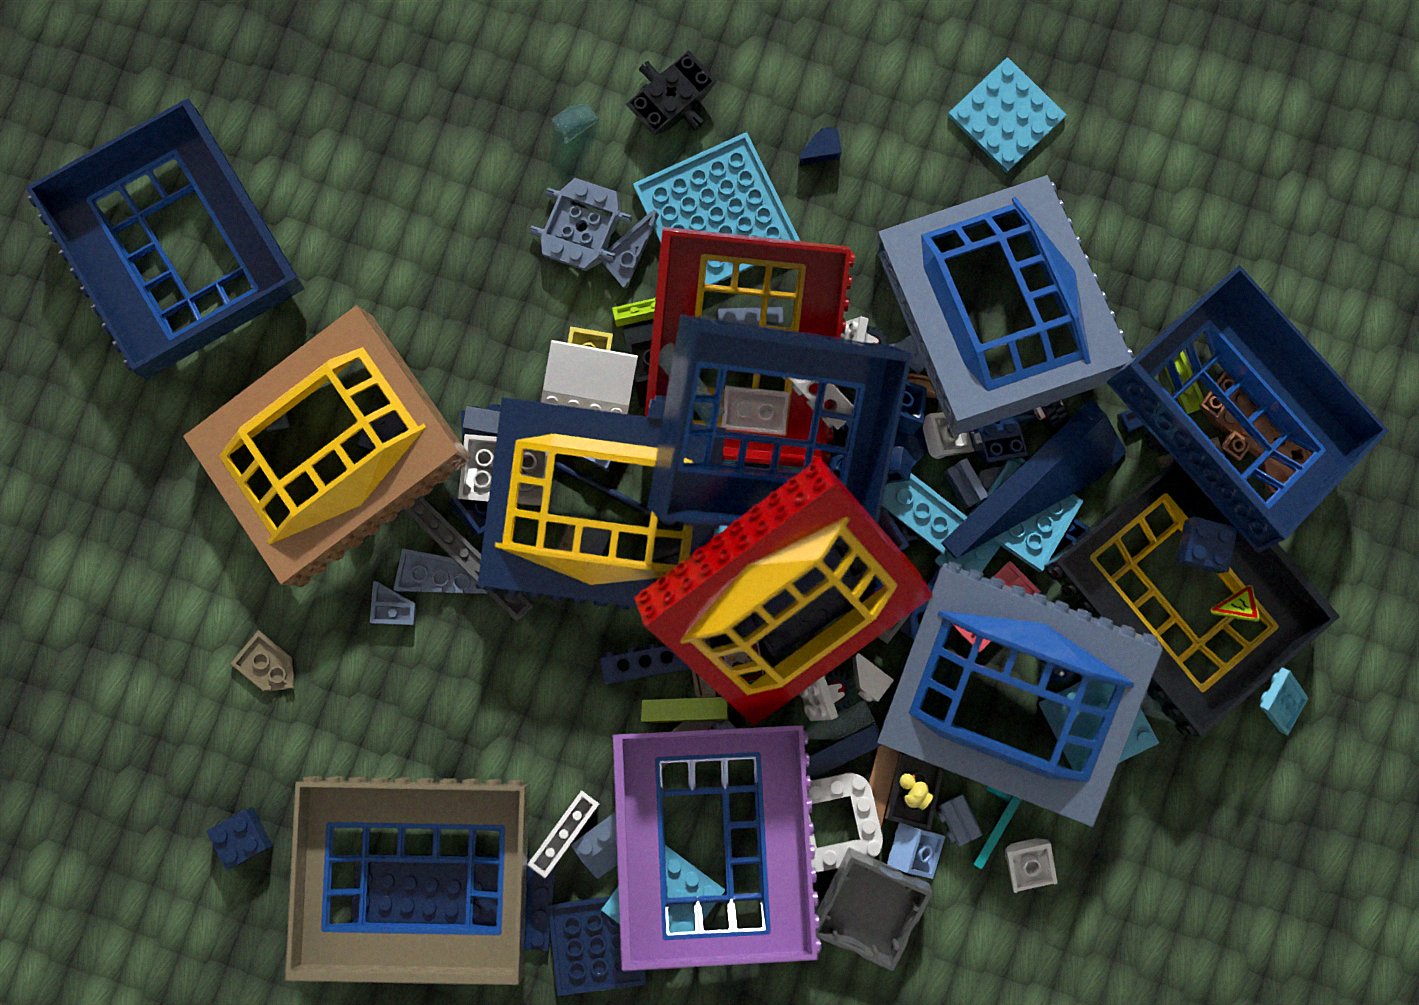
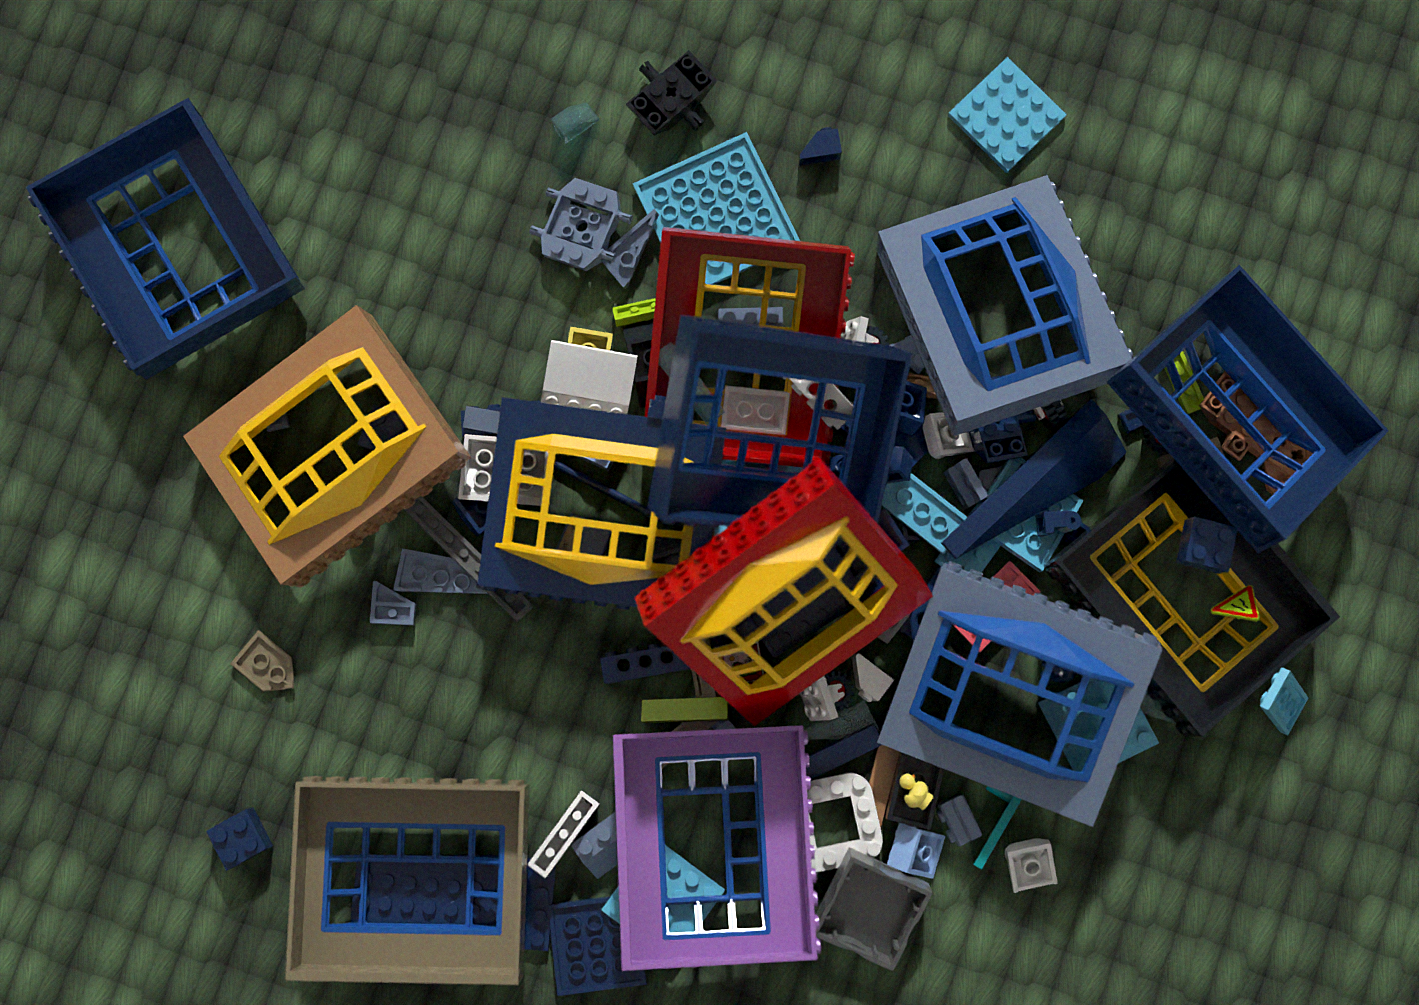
none -> dark blue leg [1035,511,1081,537]

